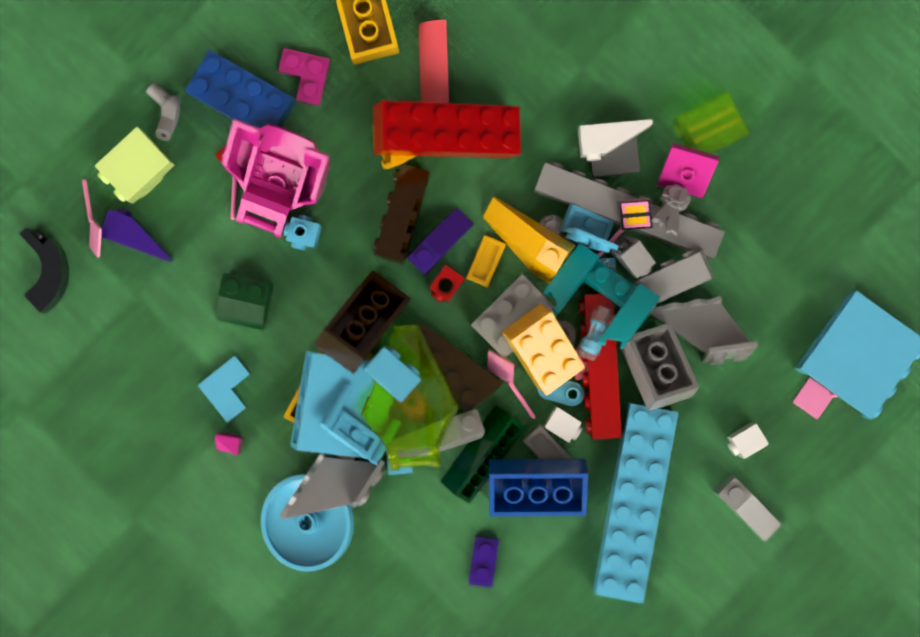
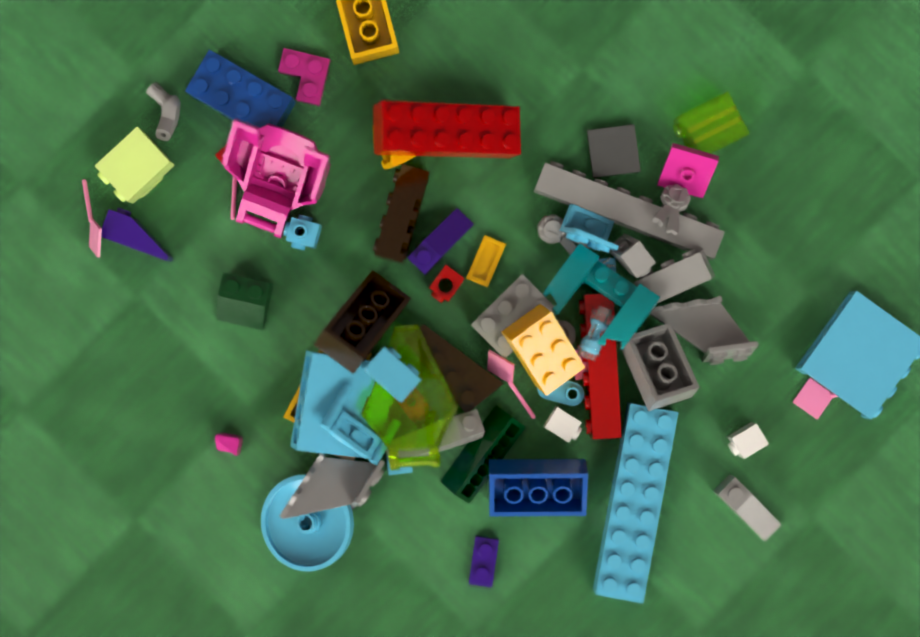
black arch [19,227,69,313] -> none
medium azure tile [198,355,251,423] -> none
coral brick [418,20,449,103] -> none
yellow wedge [483,196,576,284] -> none
light grey tile [522,424,572,459] -> none
white slope [578,119,653,161] -> none
piece [597,199,653,258] -> none

